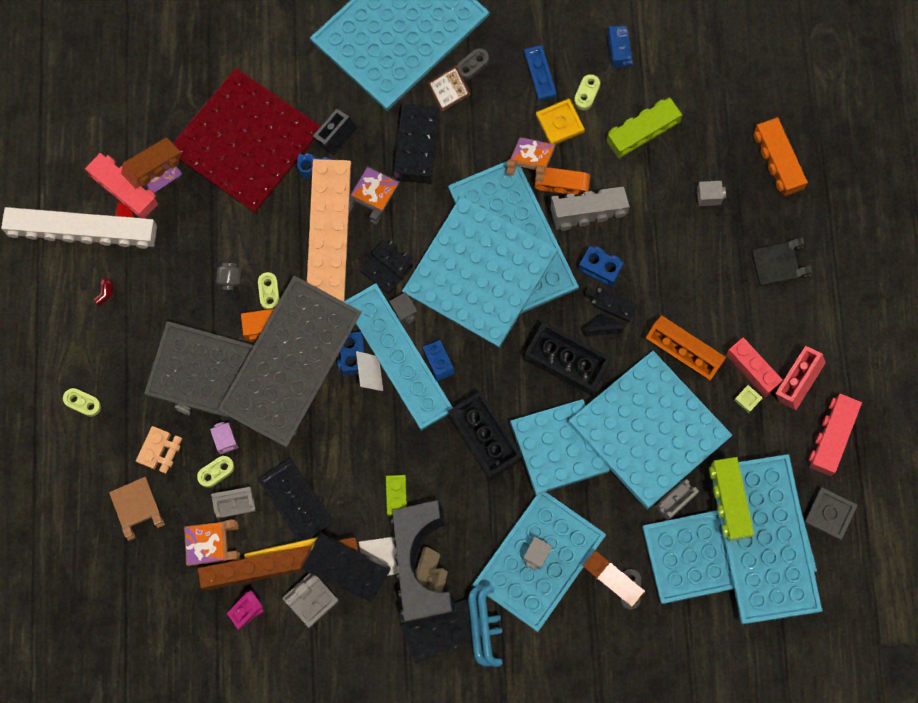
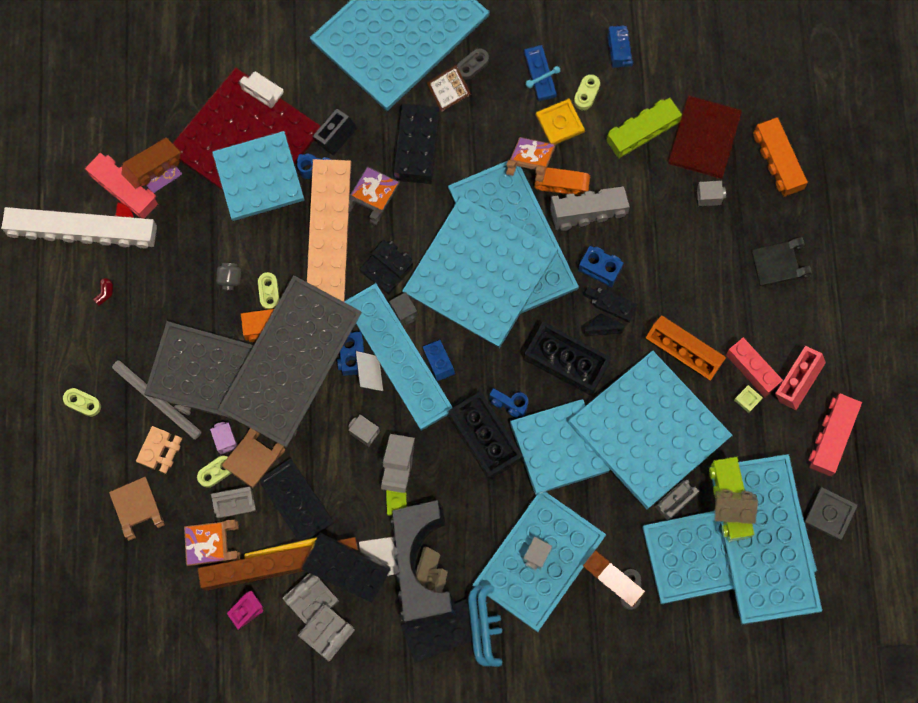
none -> light grey axle [112,360,201,439]
none -> medium azure plate [212,131,304,221]
none -> medium nougat flag [222,428,285,488]
none -> white panel [240,72,284,108]
none -> light grey plate [298,604,354,661]
none -> light grey brick [349,415,380,447]
none -> light grey piece [381,434,414,493]
none -> blue plate [489,388,528,418]
none -> medium azure hinge [526,66,560,88]
none -> clear red plate [668,96,742,179]
none -> dark tan bracket [714,489,758,524]

